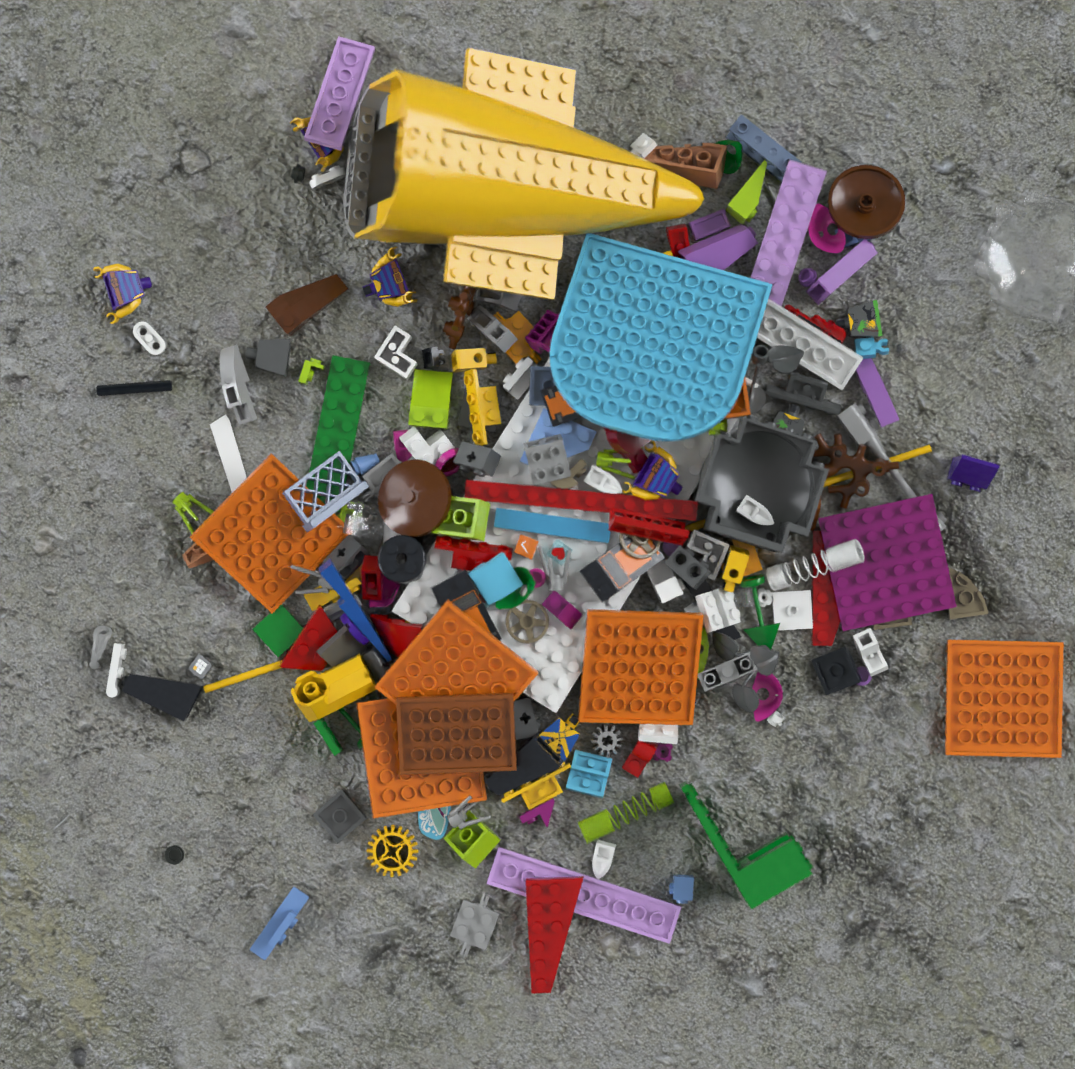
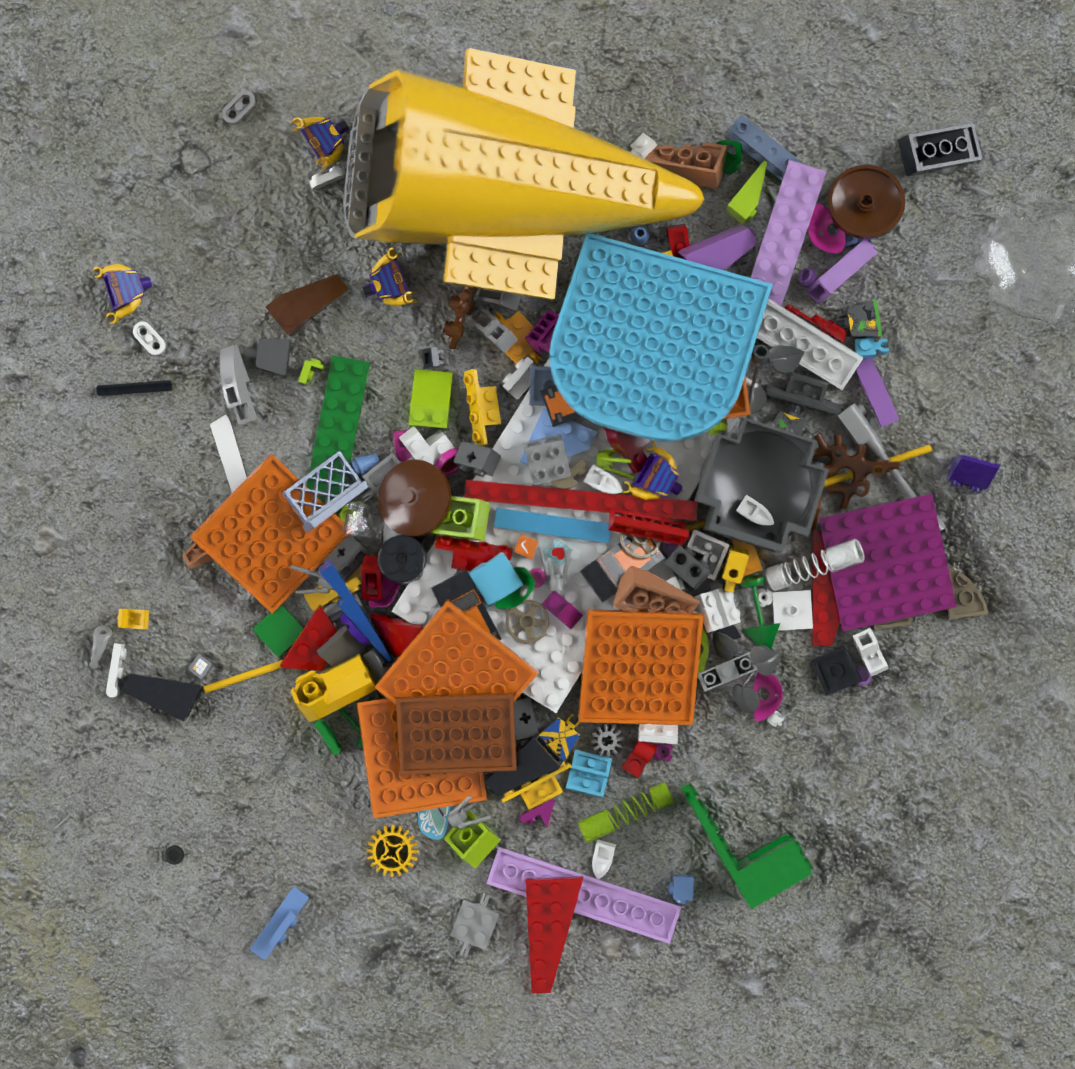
lime plant [172,492,214,534] -> none
pearl dark grey plate [291,164,305,183] -> none
lavender plate [304,36,375,151] -> none
dark grey tile [313,789,367,844] -> none
white brick [374,326,418,380] -> none
yellow torso [451,348,497,373] -> none
medium lavender tile [688,209,731,241] -> none
orange plate [945,640,1064,758] -> none
none -> yellow bracket [118,609,149,629]
none -> light grey plate [222,91,256,125]
none -> nougat wedge [613,566,700,613]
none -> medium blue cone [630,227,649,246]
none -> black slope [898,123,983,177]

